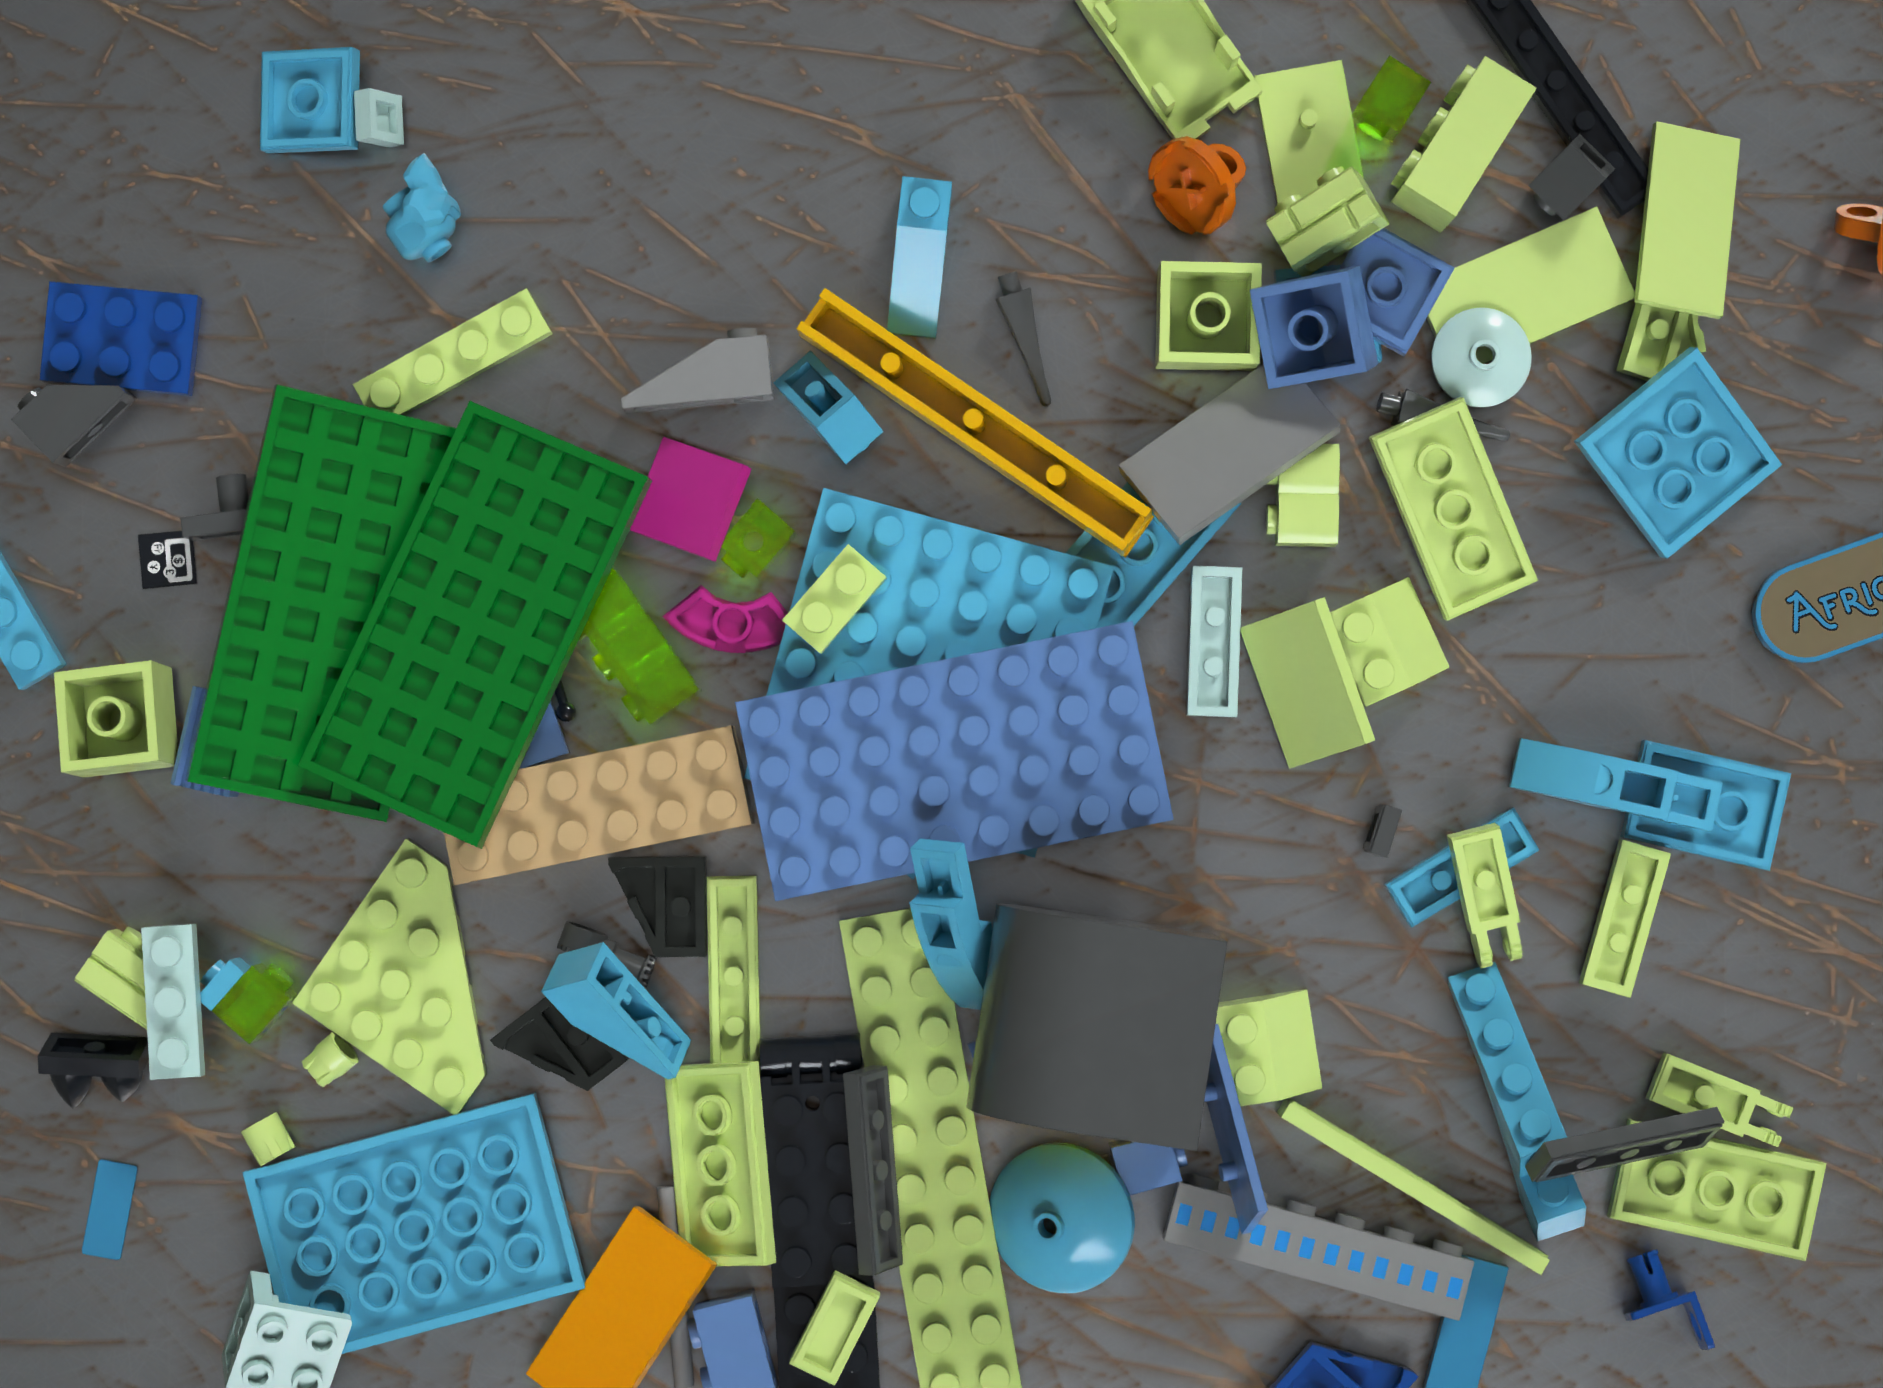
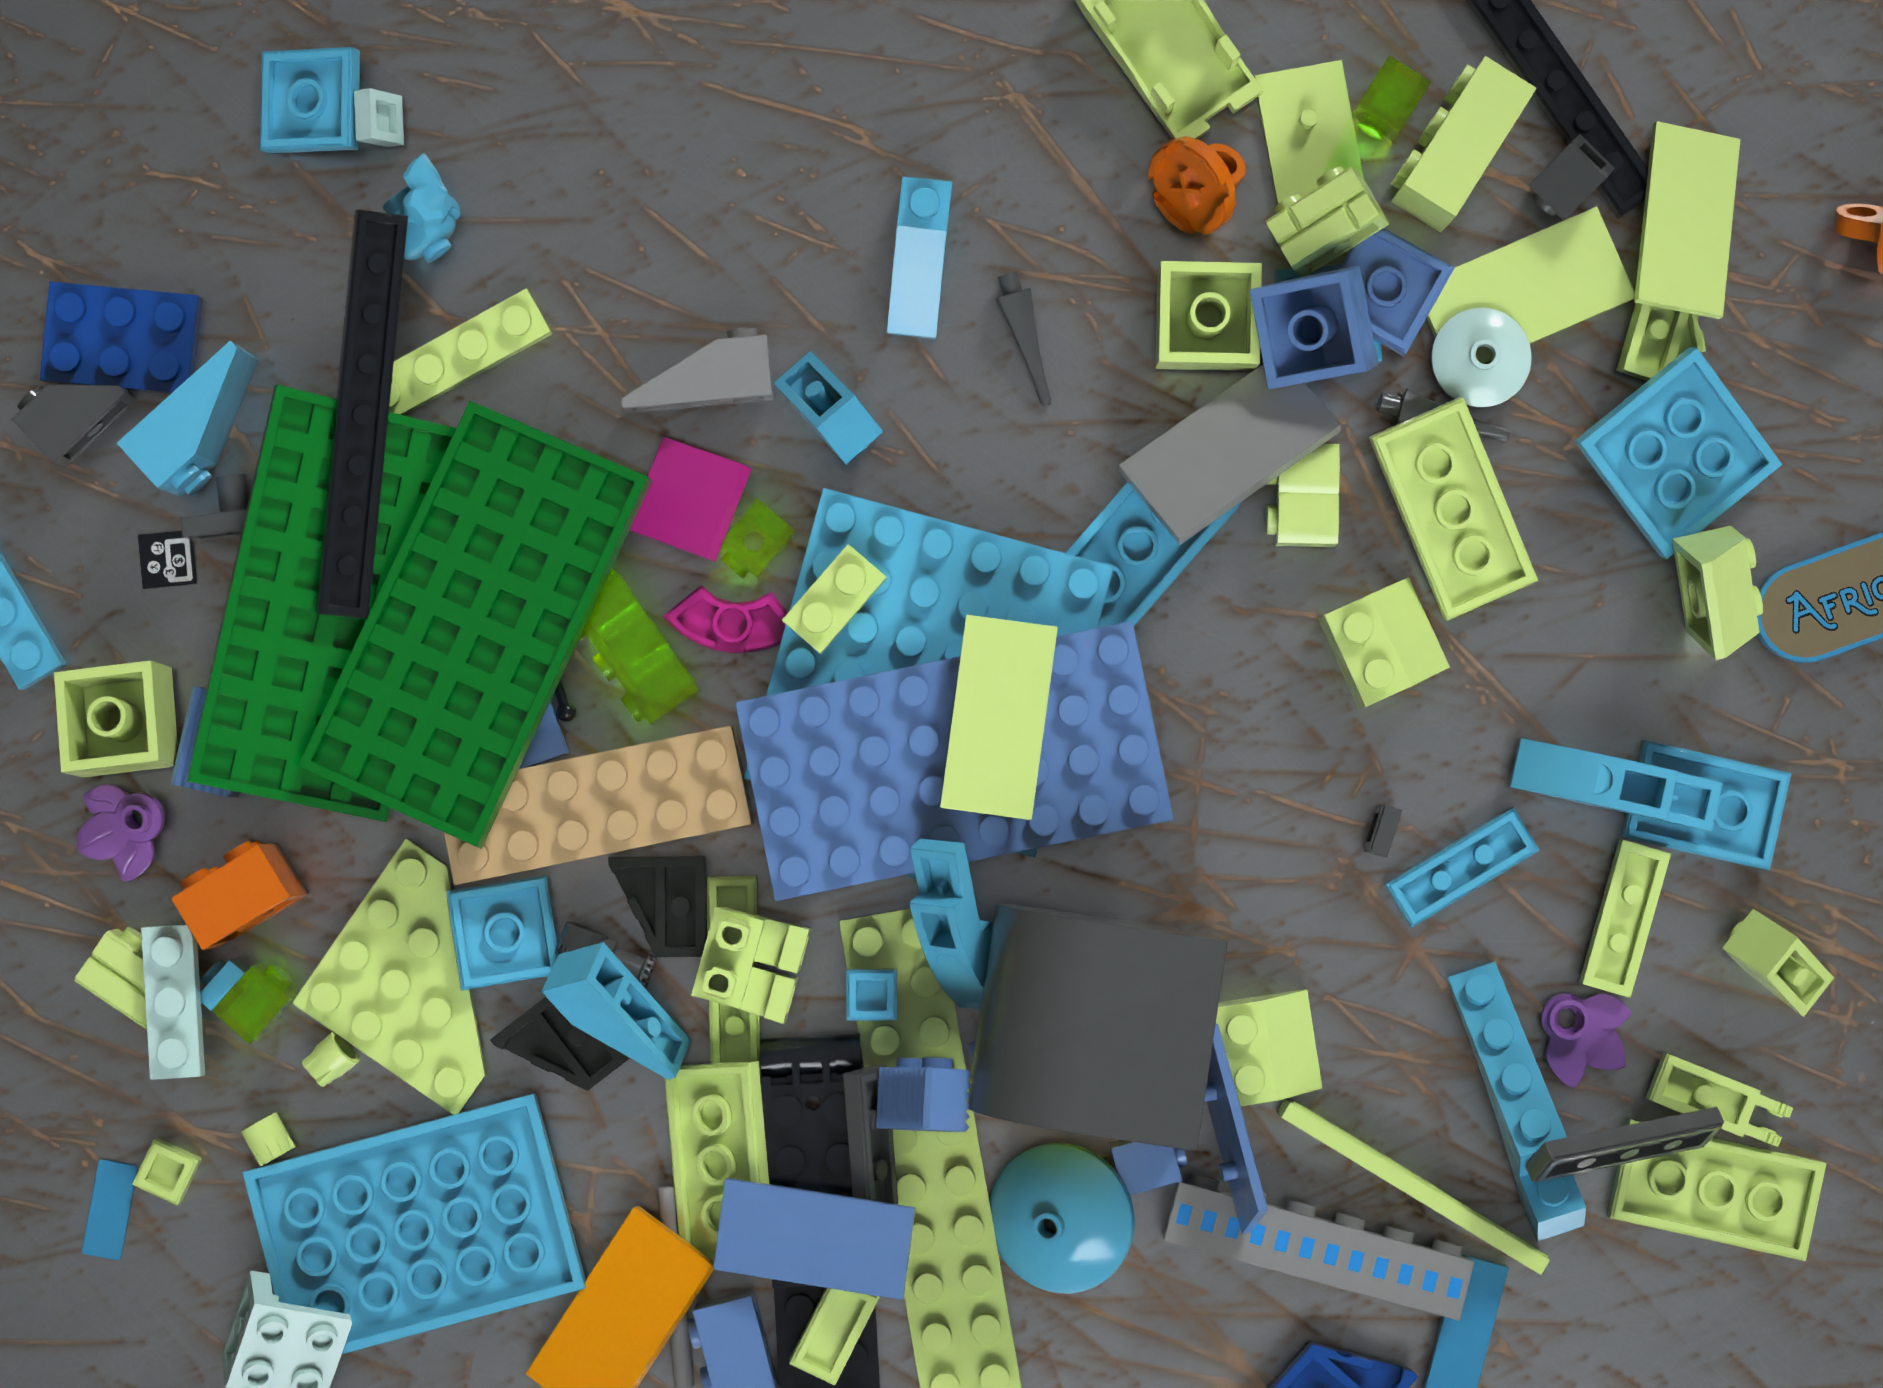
black tile [38,1033,149,1109] -> none
yellow tile [796,288,1154,558] -> none
light aqua plate [1186,566,1243,718] -> none
yellowish green tile [1240,597,1375,769] -> none
yellowish green hinge [1447,823,1523,969] -> none
blue bracket [1624,1249,1715,1350] -> none
none -> medium lavender plate [77,784,166,882]
none -> medium azure slope [117,341,258,497]
none -> yellowish green tile [132,1137,202,1206]
none -> orange brick [171,840,309,950]
none -> black tile [315,209,408,619]
none -> medium azure tile [446,875,558,990]
none -> yellowish green hips [691,907,812,1024]
none -> medium blue piece [713,1178,916,1300]
none -> medium azure tile [846,969,897,1021]
none -> medium blue brick [876,1057,972,1132]
none -> yellowish green piece [940,615,1058,820]
none -> medium lavender plate [1541,993,1631,1088]
none -> yellowish green slope [1672,525,1763,660]
none -> yellowish green slope [1722,909,1834,1017]

